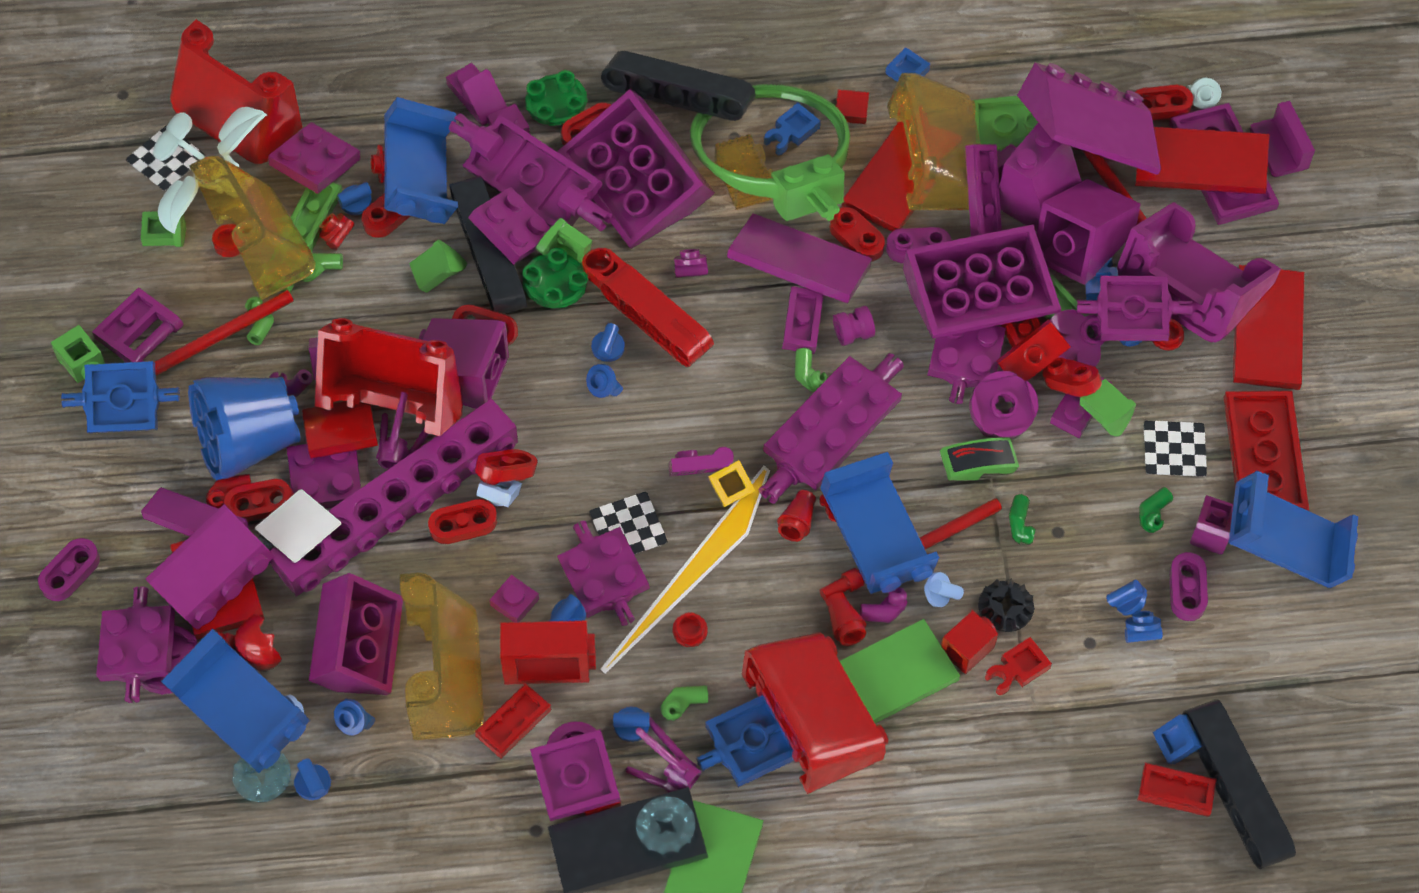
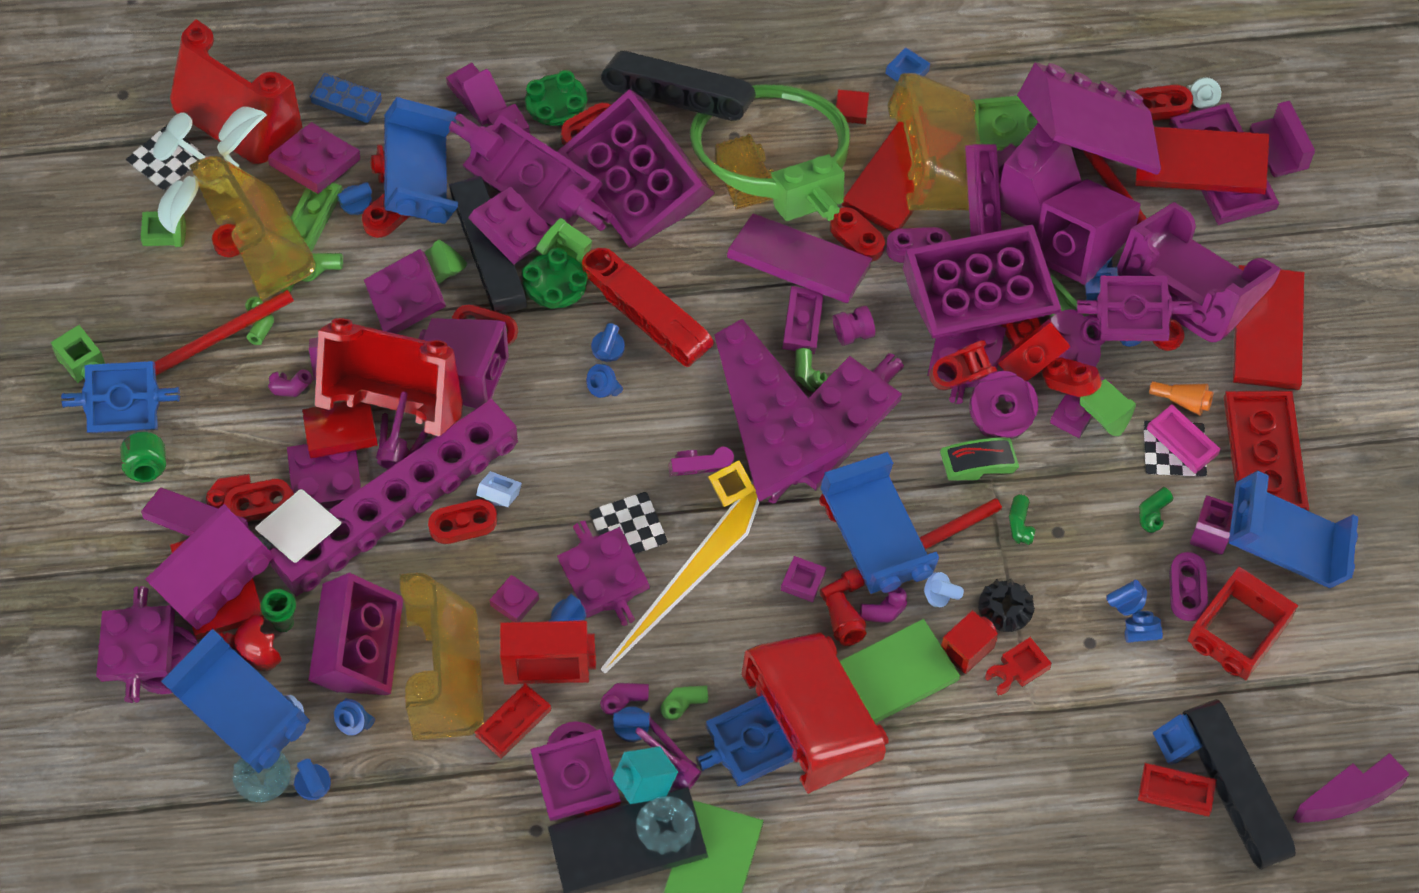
magenta plate [38,538,100,601] -> none
magenta plate [92,287,184,363] -> none
blue cone [188,377,301,481] -> none
red plate [320,213,355,250] -> none
red plate [475,449,538,485] -> none
red plate [672,613,708,647] -> none
magenta plate [674,249,708,278] -> none
blue plate [764,102,821,156] -> none
red cone [777,490,816,542] -> none
none -> green head [120,432,166,483]
none -> green cone [260,589,296,632]
none -> blue tile [310,73,382,123]
none -> magenta plate [364,249,446,334]
none -> magenta arm [600,683,649,715]
none -> teal brick [613,746,678,804]
none -> magenta wing [714,319,847,502]
none -> magenta plate [781,556,826,603]
none -> red piece [929,340,997,391]
none -> dark pink tile [1147,404,1221,474]
none -> orange cone [1149,381,1213,416]
none -> red window [1187,566,1299,681]
none -> magenta slope [1293,753,1410,823]

